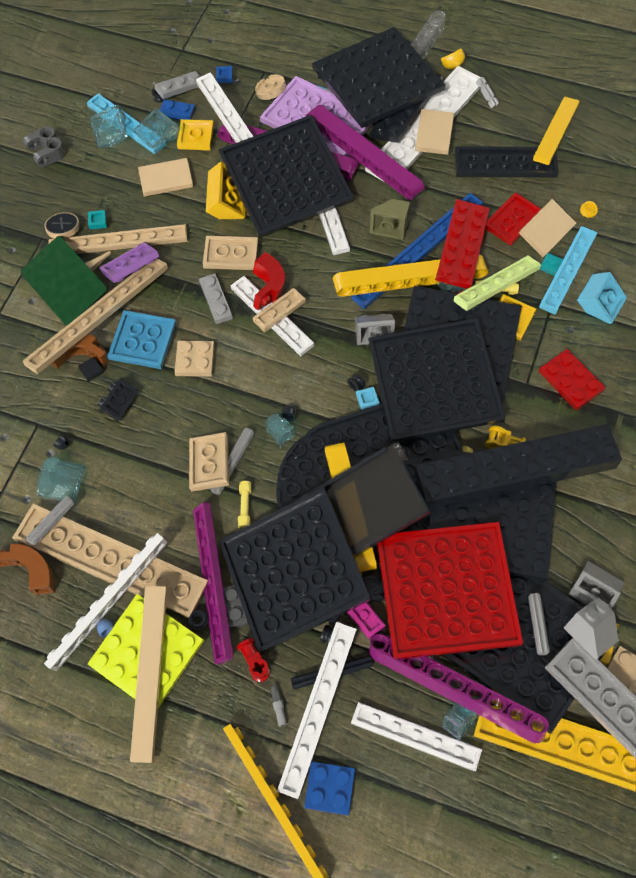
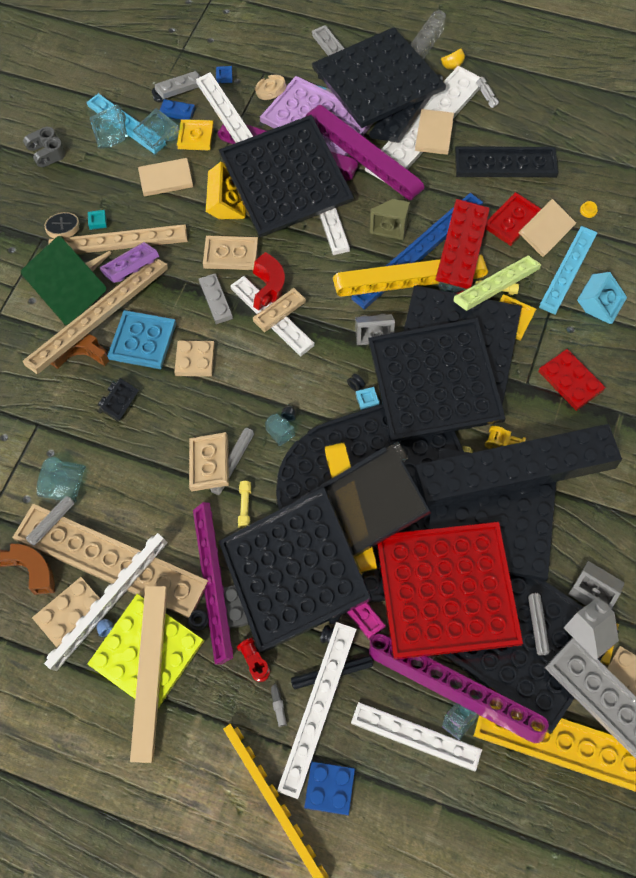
black hinge [53,433,70,450] -> none
black tile [78,357,104,382] -> none
yellow tile [533,97,580,165] -> none
teal plate [539,253,564,276] -> none
none -> tan plate [32,577,100,648]
none -> light grey plate [312,25,344,56]

